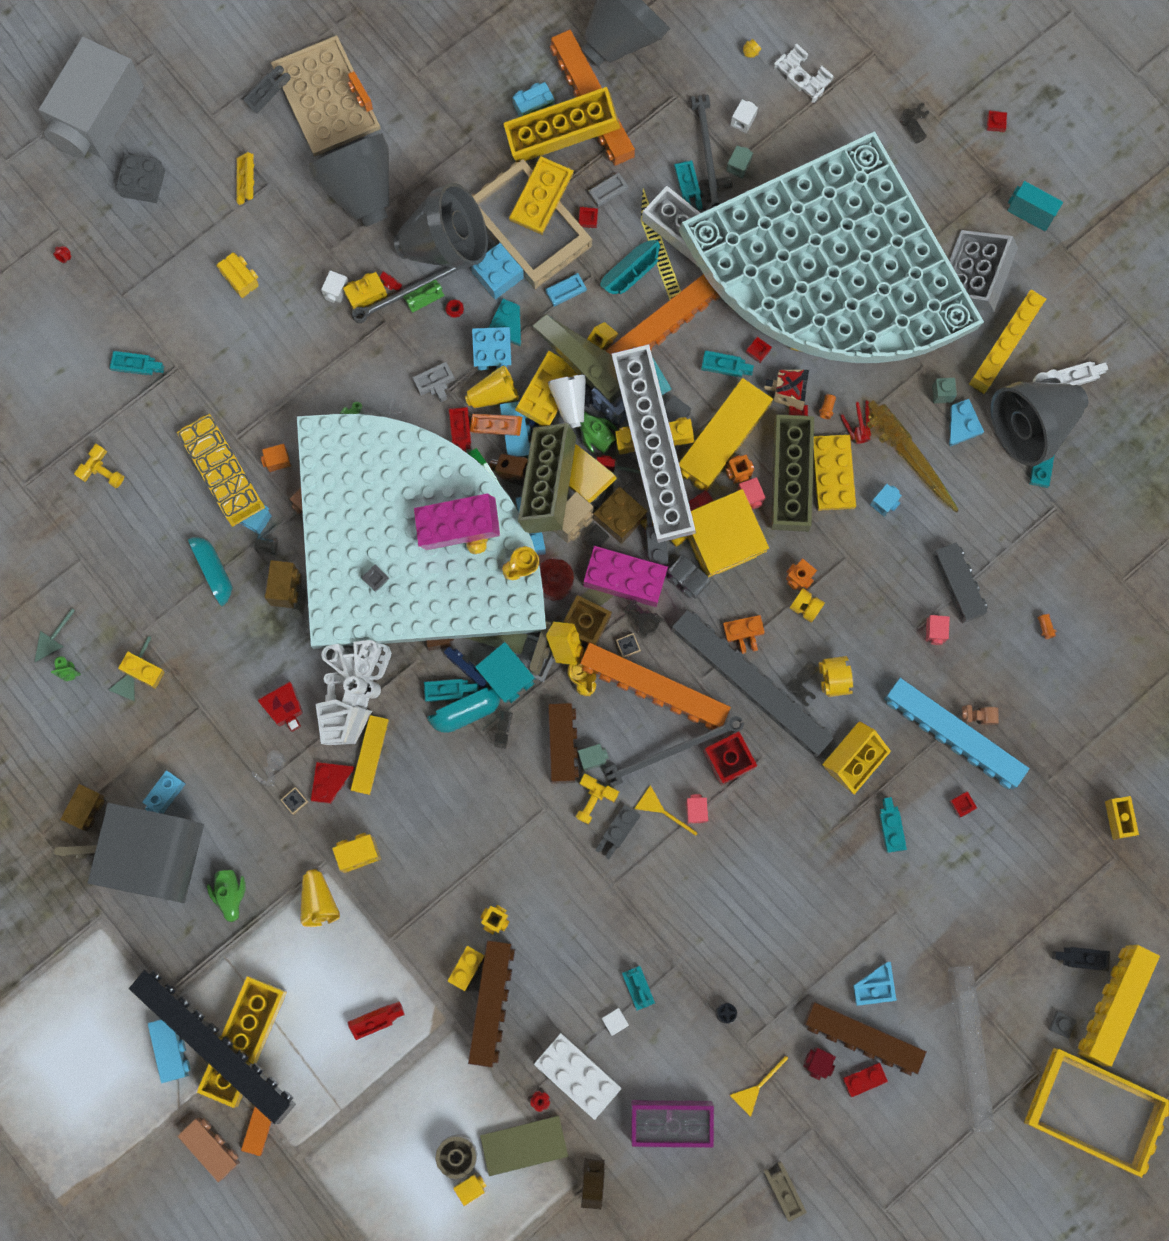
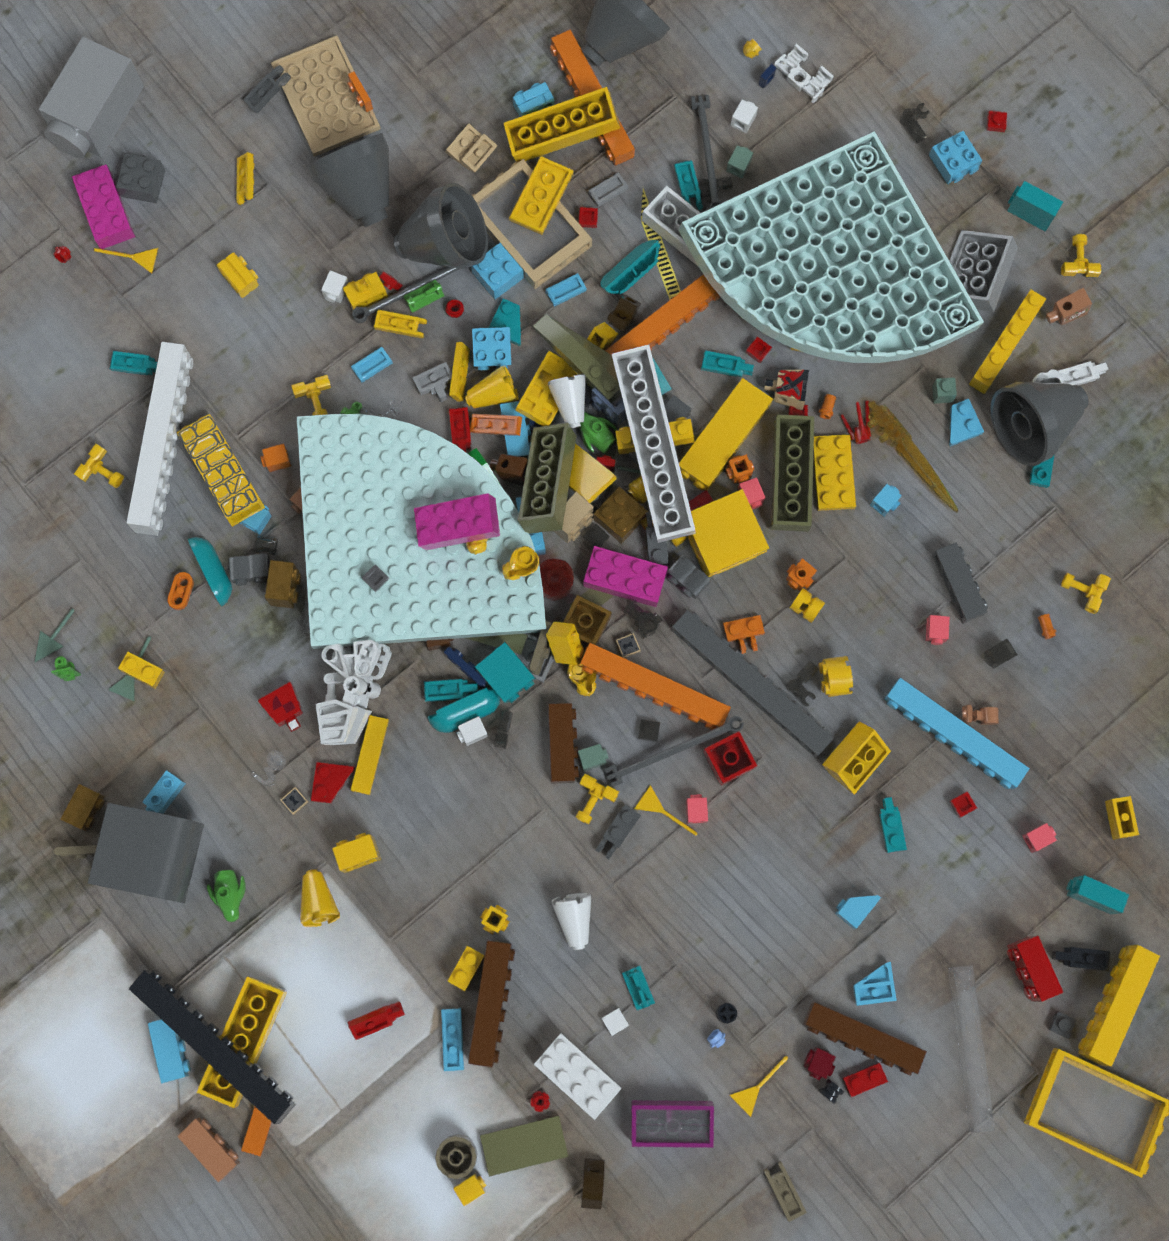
none -> dark pink brick [72,164,135,249]
none -> yellow piece [94,248,158,274]
none -> white brick [127,342,193,536]
none -> orange plate [167,572,194,610]
none -> dark grey brick [229,554,270,586]
none -> yellow bar [291,375,331,415]
none -> medium azure tile [351,347,393,383]
none -> yellow hinge [374,310,427,338]
none -> medium azure tile [441,1008,464,1071]
none -> tan slope [445,123,498,173]
none -> yellow tile [449,342,470,402]
none -> white brick [457,717,488,746]
none -> white cone [552,893,591,950]
none -> dark brown brick [606,295,642,332]
none -> yellow head [627,476,648,504]
none -> clear smoke plate [638,719,660,742]
none -> light blue plate [707,1029,726,1048]
none -> dark blue tile [758,64,776,88]
none -> black wheel [818,1079,844,1105]
none -> medium azure slope [835,895,881,929]
none -> medium azure brick [929,131,982,185]
none -> clear smoke brick [984,639,1017,669]
none -> red brick [1007,935,1064,1002]
none -> coral brick [1022,823,1057,853]
none -> nougat torso [1046,288,1092,325]
none -> yellow bar [1061,234,1101,277]
none -> yellow bar [1061,573,1111,614]
none -> teal brick [1066,875,1130,915]

